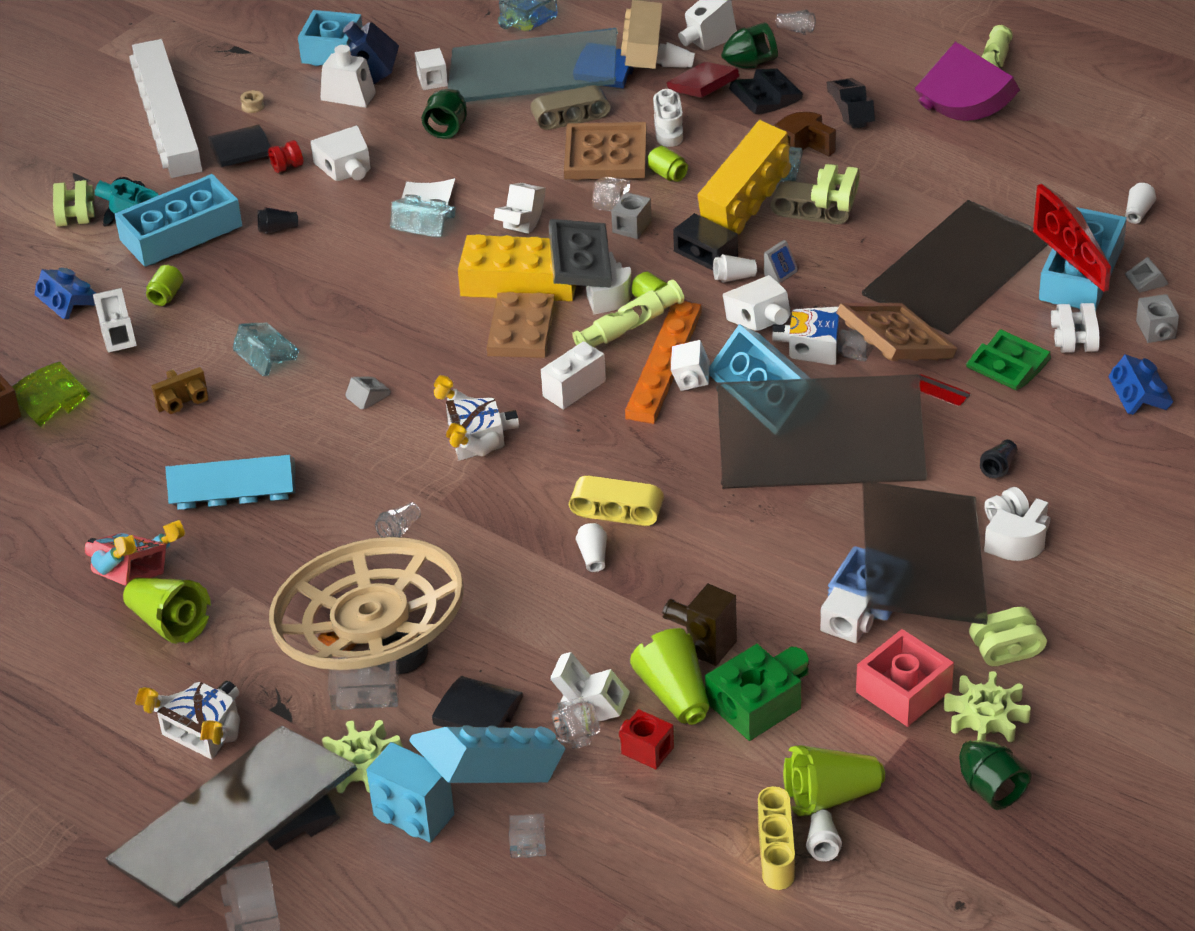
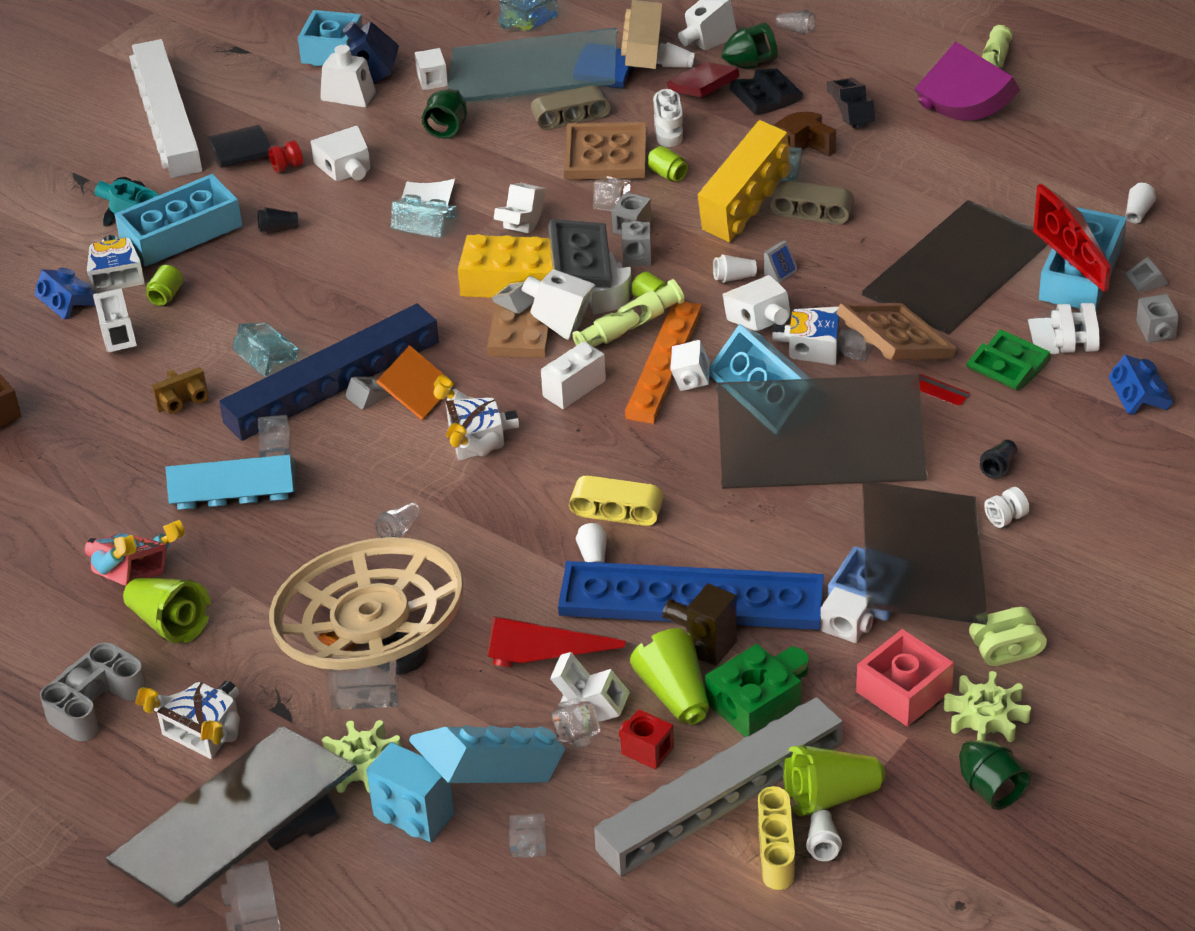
clear neon green slope [12,362,90,427] -> none
yellowish green brick [53,180,95,227] -> none
tan bush [240,90,265,113] -> none
black slope [432,676,523,728] -> none
black brick [673,213,738,270] -> none
yellowish green brick [811,164,860,212] -> none
white brick [984,498,1050,561] -> none
none -> light grey beam [40,642,147,741]
none -> white torso [87,235,145,293]
none -> dark blue brick [219,303,439,441]
none -> clear bracket [258,415,291,458]
none -> orange piece [376,345,455,420]
none -> red wedge [486,616,626,668]
none -> light grey slope [492,282,535,314]
none -> white torso [522,270,595,340]
none -> blue plate [558,561,824,630]
none -> light grey brick [594,697,843,877]
none -> light grey brick [622,221,651,267]
none -> white sticker [1028,318,1059,354]

